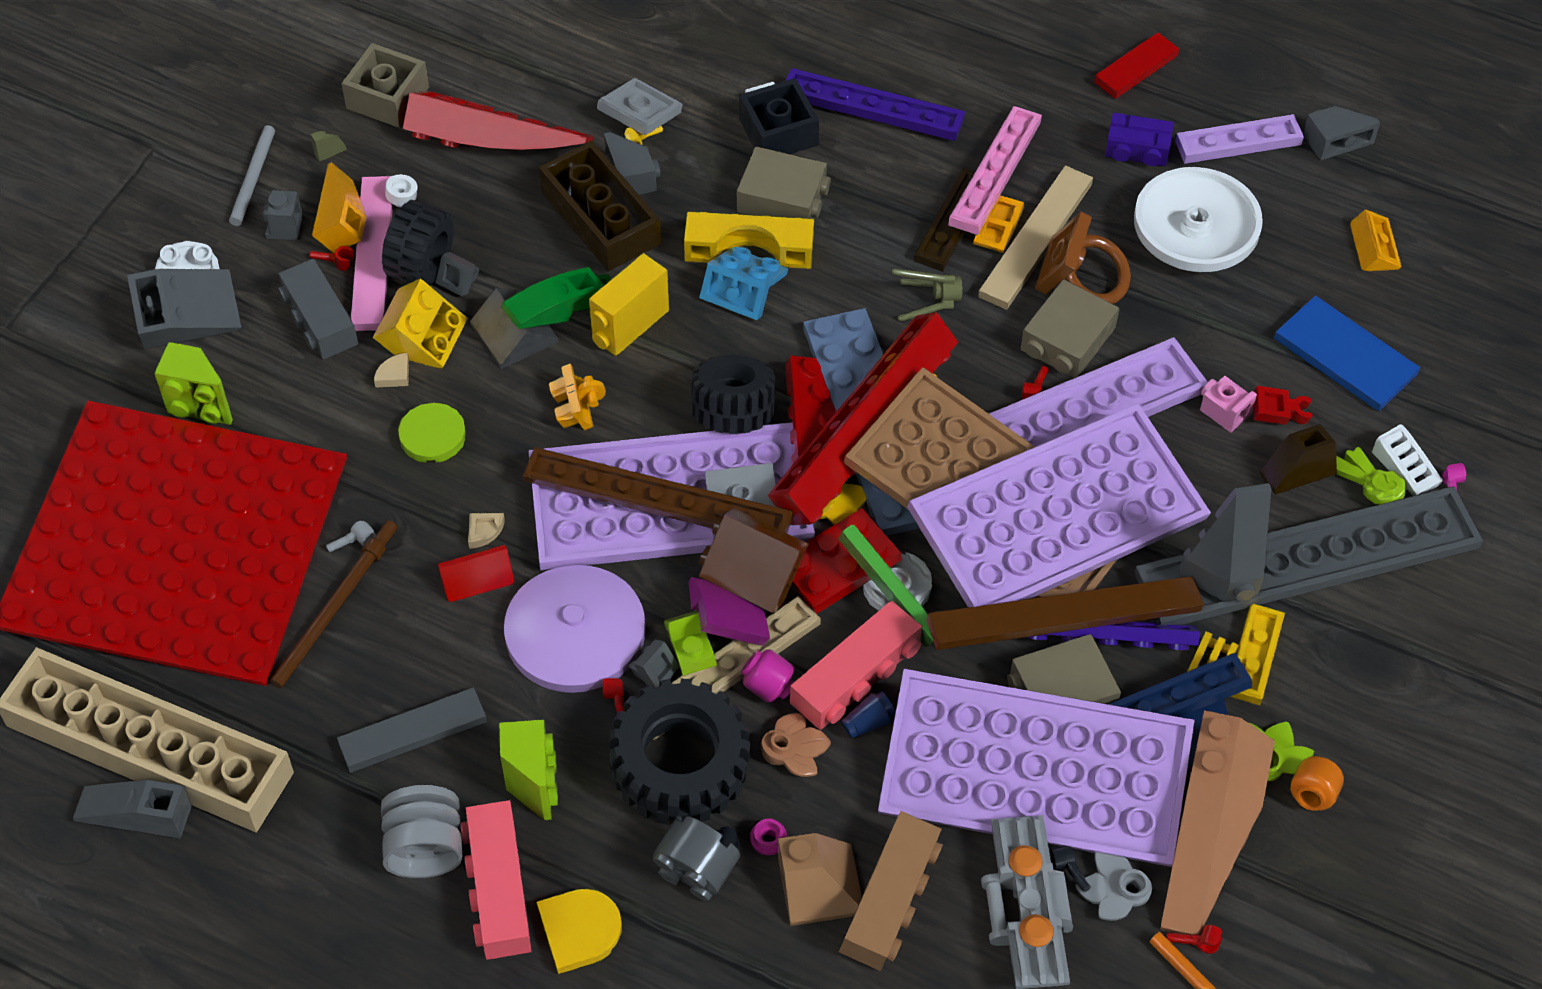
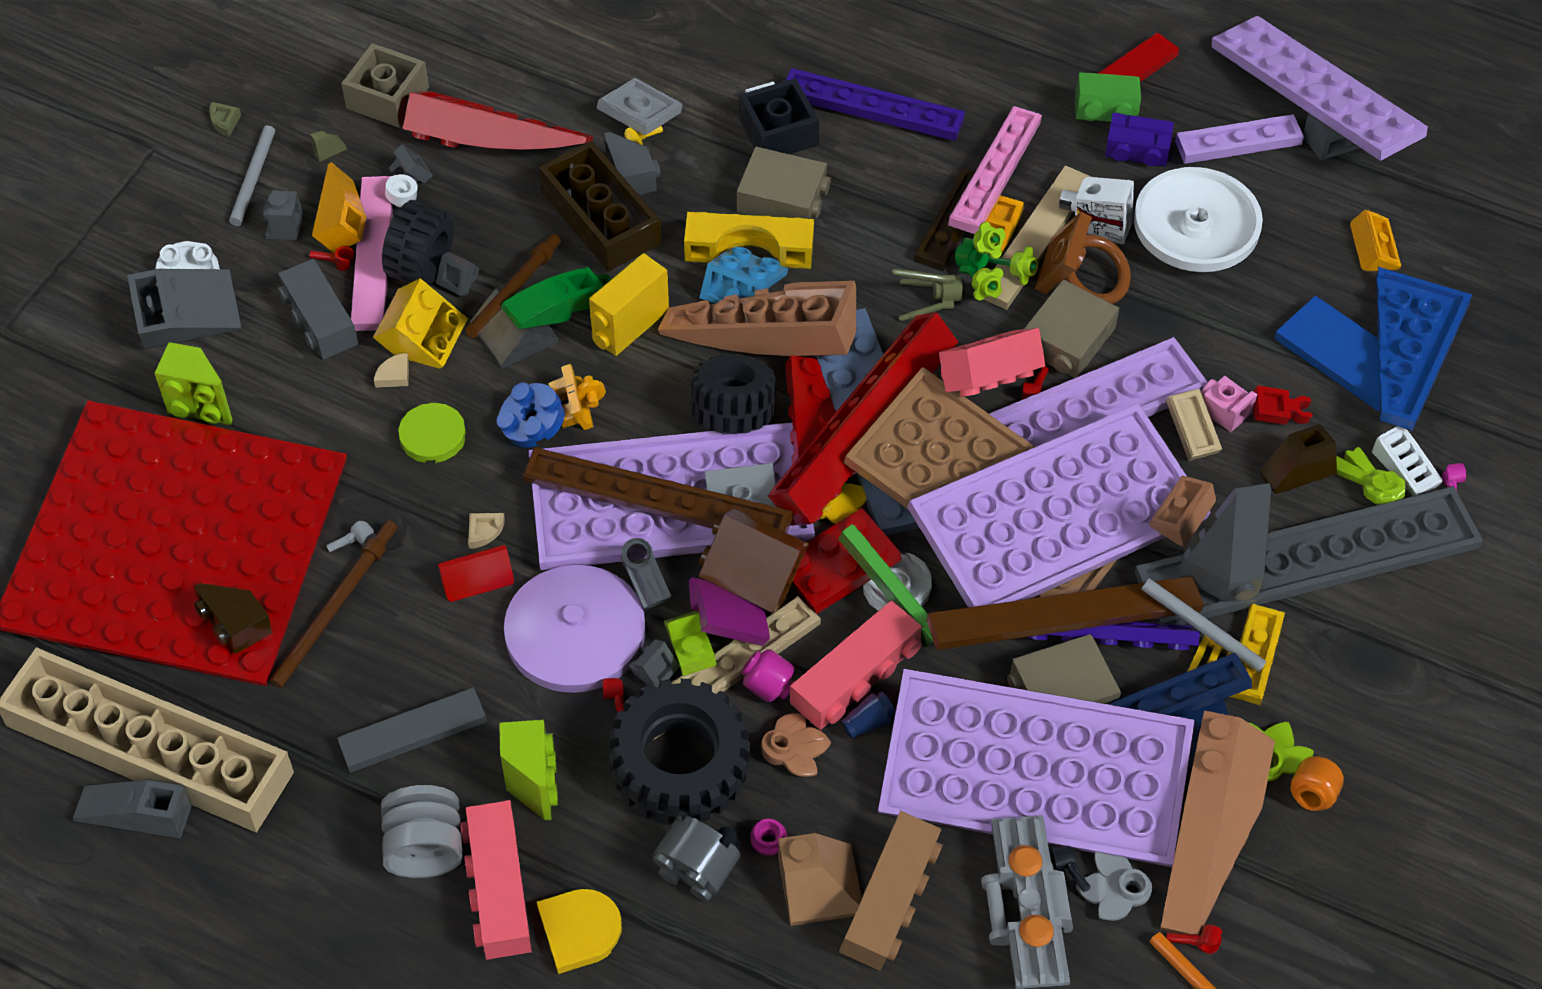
none -> dark brown slope [194,583,272,654]
none -> olive tile [209,102,241,137]
none -> dark grey tile [389,144,433,184]
none -> reddish brown bar [466,234,561,338]
none -> blue plate [497,383,565,448]
none -> dark grey piece [621,538,672,610]
none -> nougat wedge [658,281,856,356]
none -> coral brick [939,327,1045,396]
none -> lime plant [955,222,1038,301]
none -> white torso [1059,177,1134,245]
none -> bright green brick [1075,72,1141,122]
none -> light grey bar [1141,578,1266,672]
none -> nougat slope [1149,475,1216,547]
none -> tan tile [1166,389,1222,461]
none -> lavender plate [1212,16,1428,161]
none -> blue wing [1376,267,1472,431]

